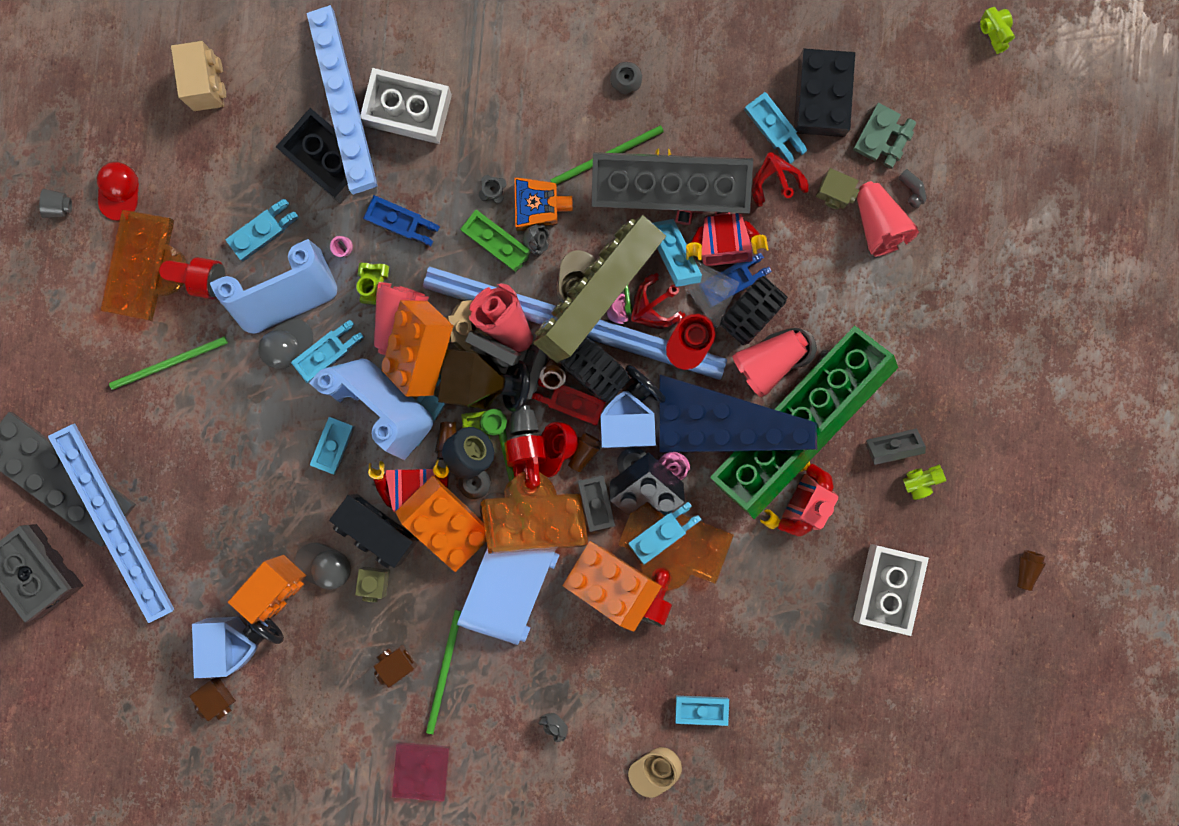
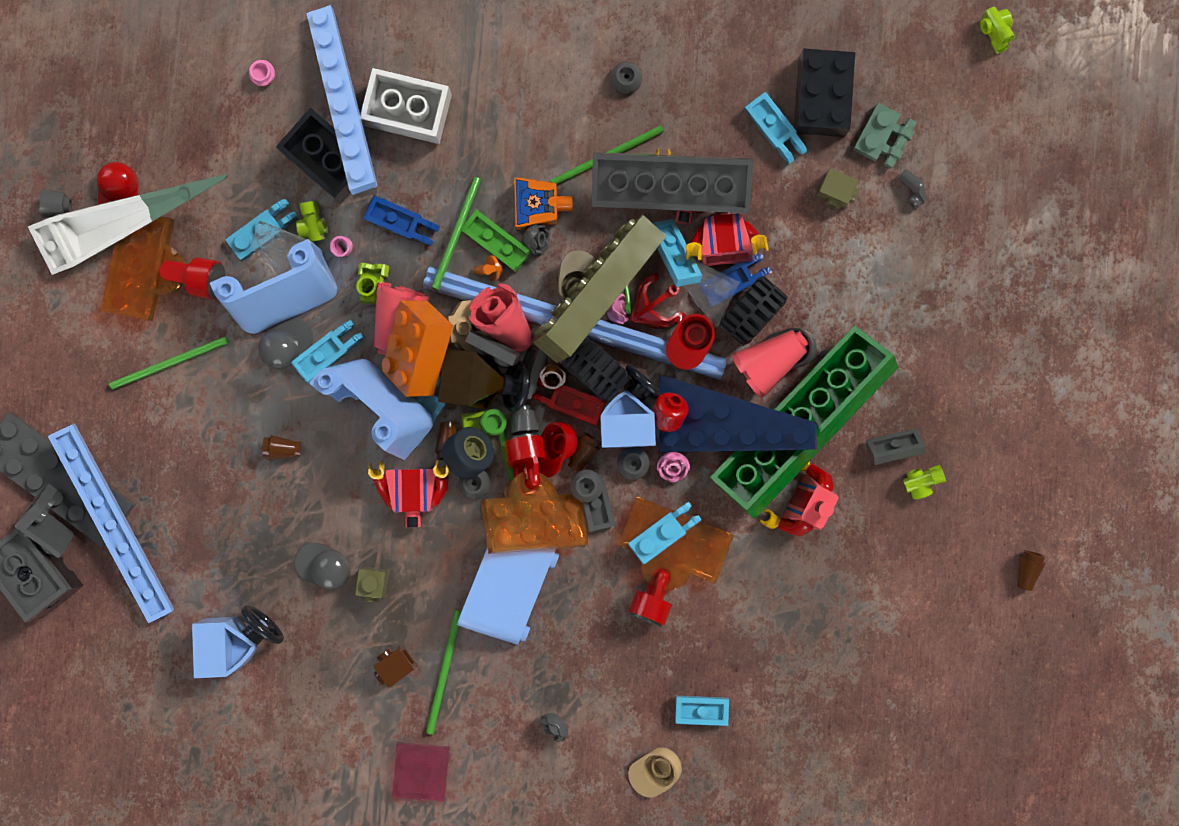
tan brick [171,41,226,111] -> none
reddish brown brick [189,677,236,721] -> none
orange brick [228,555,307,624] -> none
medium azure plate [310,417,355,475] -> none
black brick [329,494,419,568] -> none
orange brick [395,475,492,572] -> none
dark grey plate [479,175,507,203] -> none
orange brick [562,541,662,632] -> none
black brick [610,452,685,516] -> none
red helmet [752,152,809,208] -> none
white brick [853,544,929,636] -> none
coral cone [856,181,919,257] -> none
none -> dark grey bracket [14,484,75,558]
none -> white plate [28,174,228,275]
none -> bright pink plate [249,60,275,86]
none -> clear wing [250,221,307,276]
none -> reddish brown cone [262,435,301,461]
none -> lime plate [296,200,328,242]
none -> bright green axle [431,177,481,291]
none -> orange plate [473,255,503,281]
none -> dark grey plate [570,469,603,503]
none -> red head [651,392,688,432]

